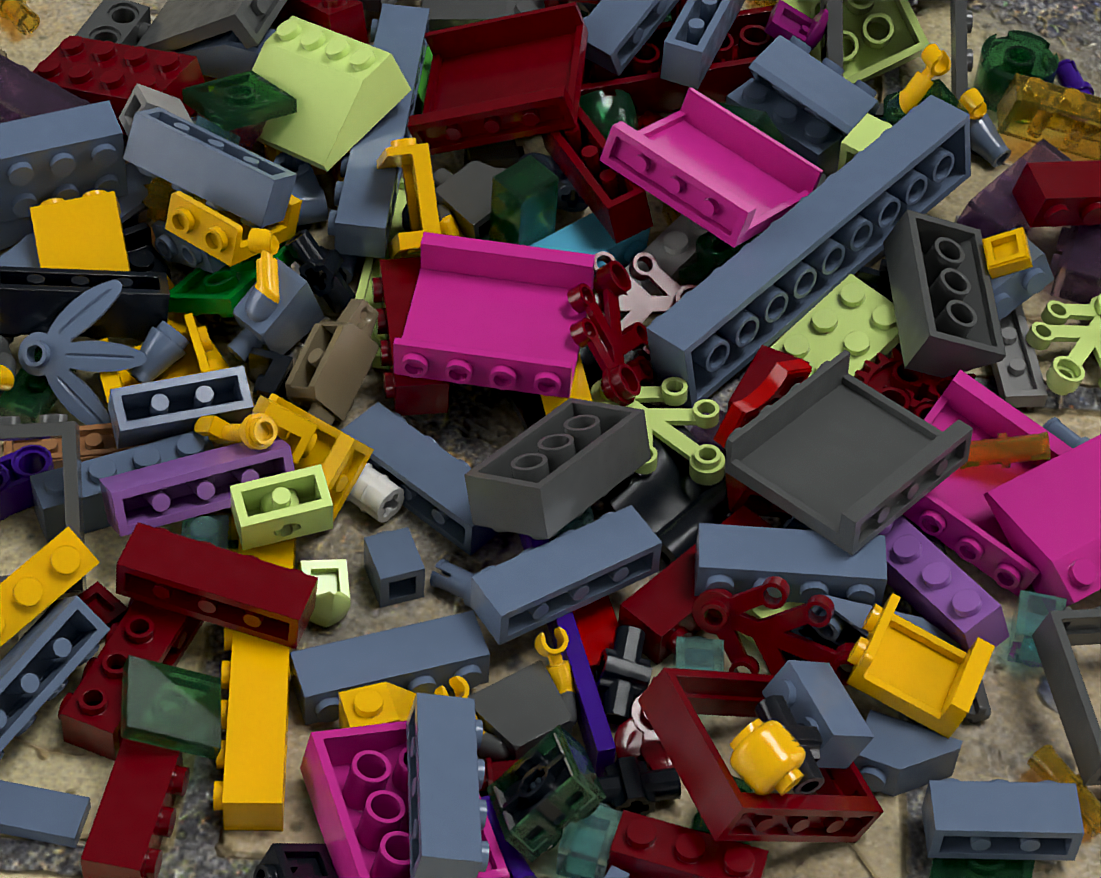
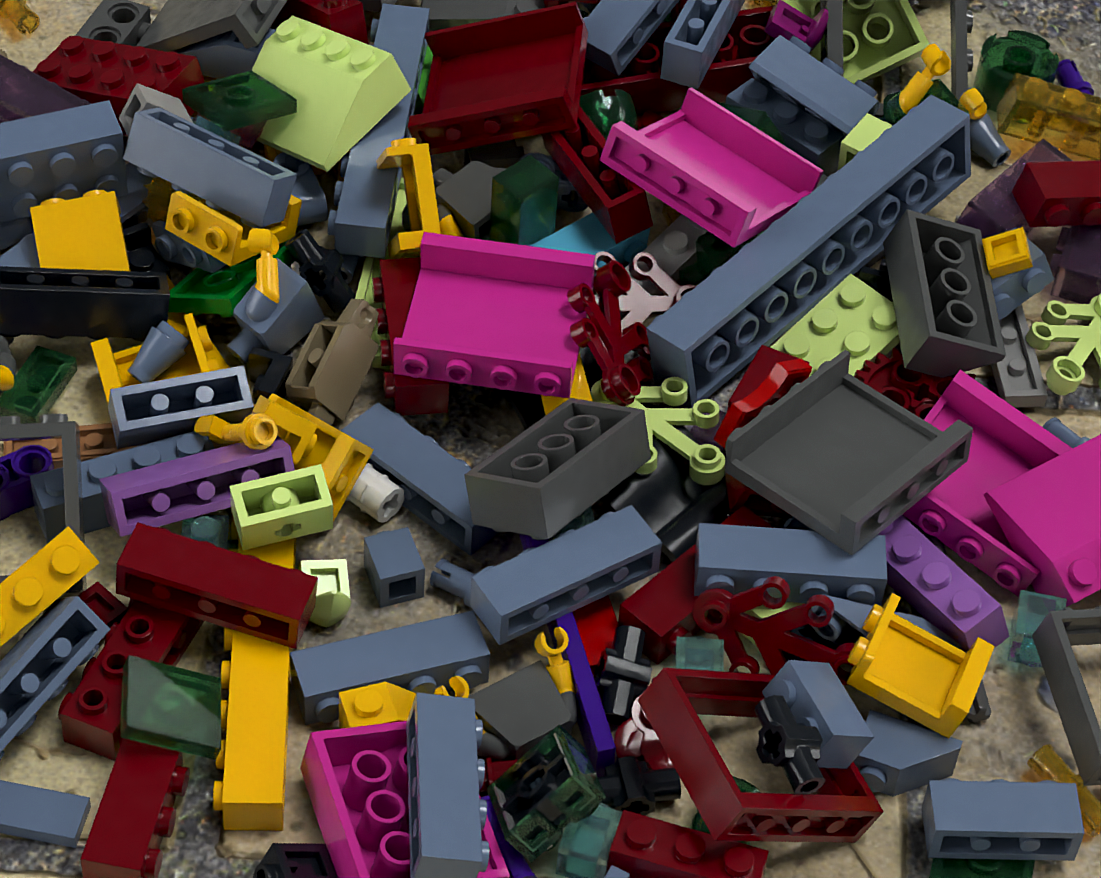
sand blue plant [18,280,147,425] -> none
yellow head [729,718,806,796] -> none
clear yellow pin [960,432,1051,470] -> none

